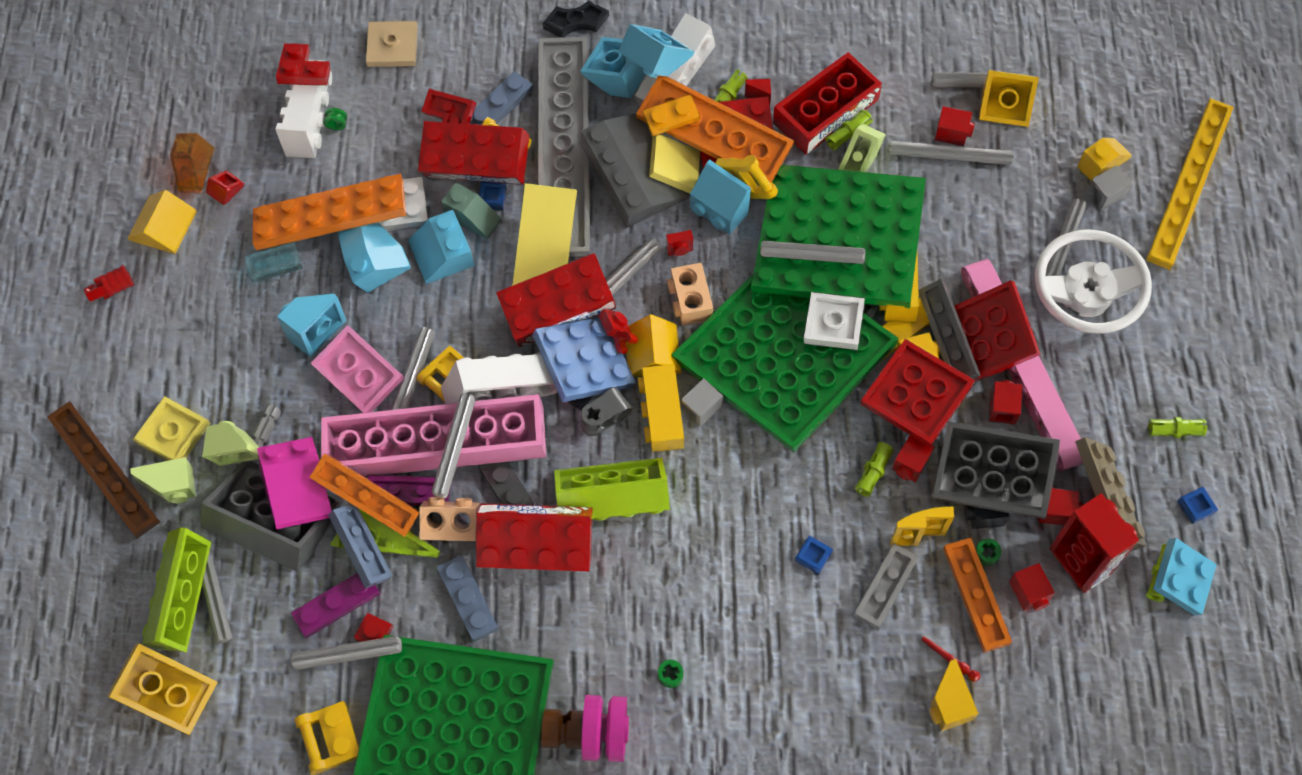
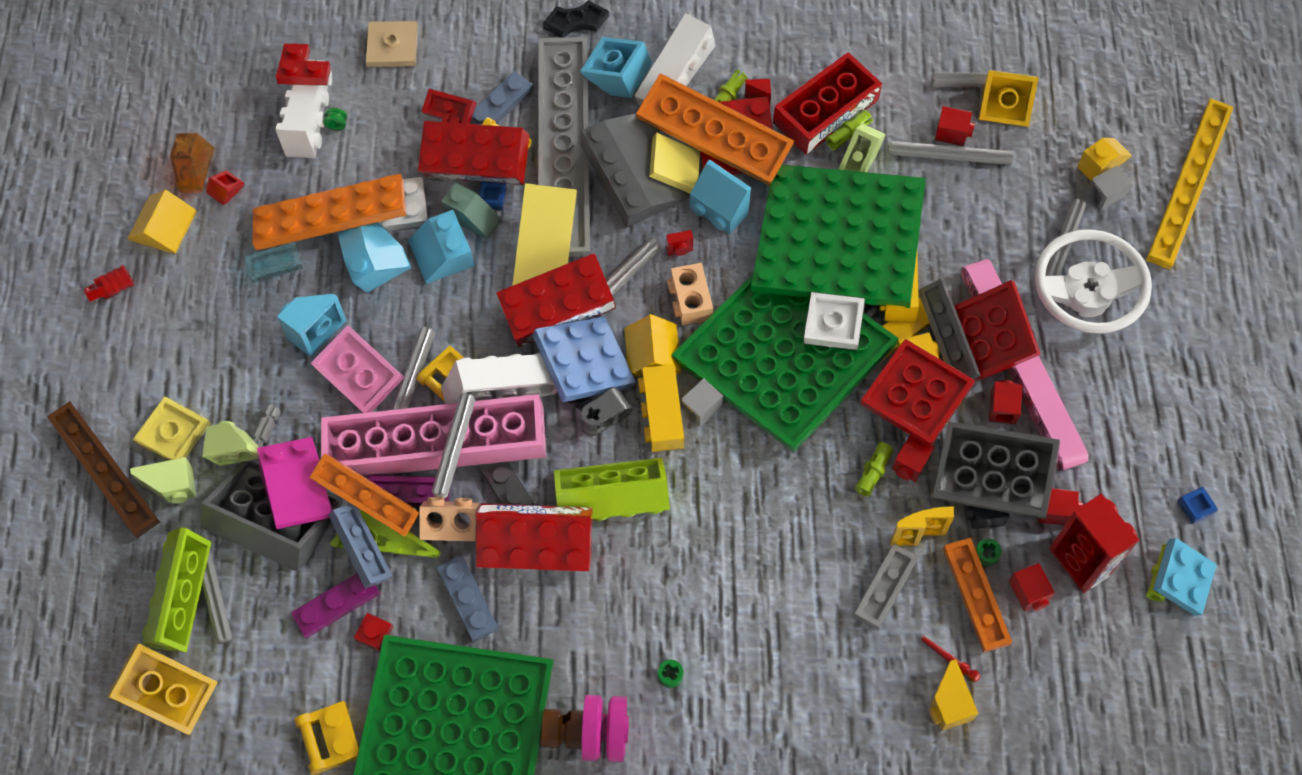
light grey axle [291,636,402,670] -> none
red plate [598,308,638,354] -> none
medium azure slope [618,24,695,78] -> none
light orange plate [643,94,700,137] -> none
yellow plate [715,155,778,199] -> none
light grey axle [760,241,865,264] -> none
blue tile [795,535,833,575] -> none
dark tan plate [1075,437,1146,550] -> none
lime pin [1148,417,1207,438] -> none

